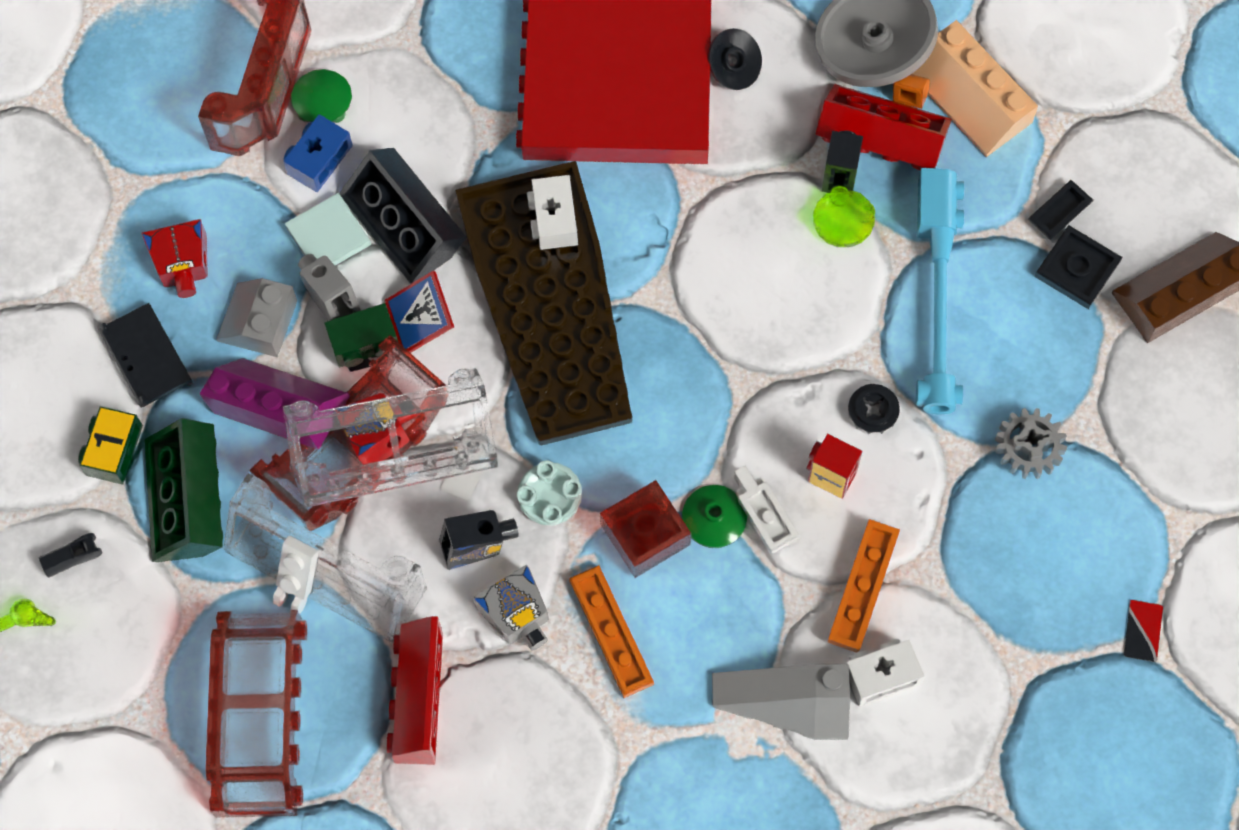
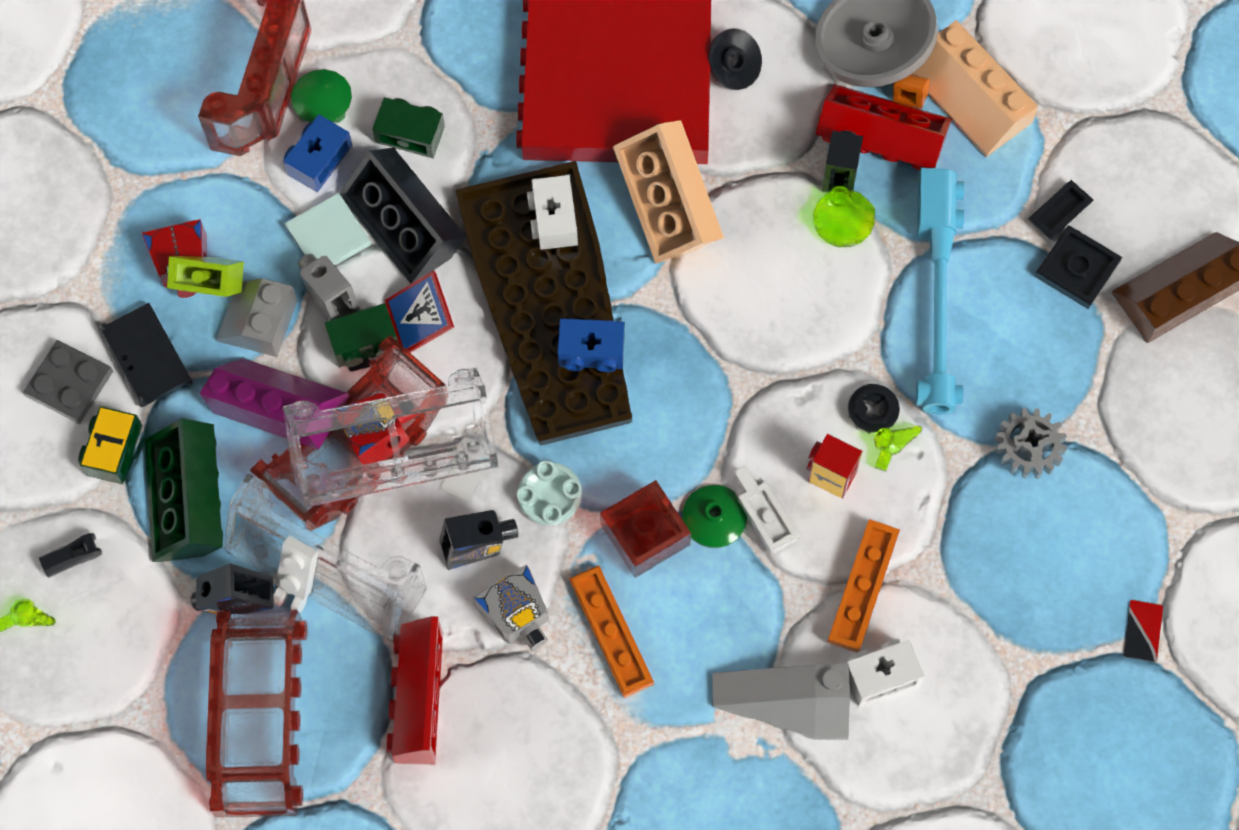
none -> dark grey plate [23,340,113,424]
none -> lime slope [167,256,244,297]
none -> black torso [190,564,274,617]
none -> dark green brick [372,97,445,159]
none -> blue brick [558,319,625,372]
none -> light nougat slope [613,120,724,264]
none -> clear neon green animal [874,425,922,472]

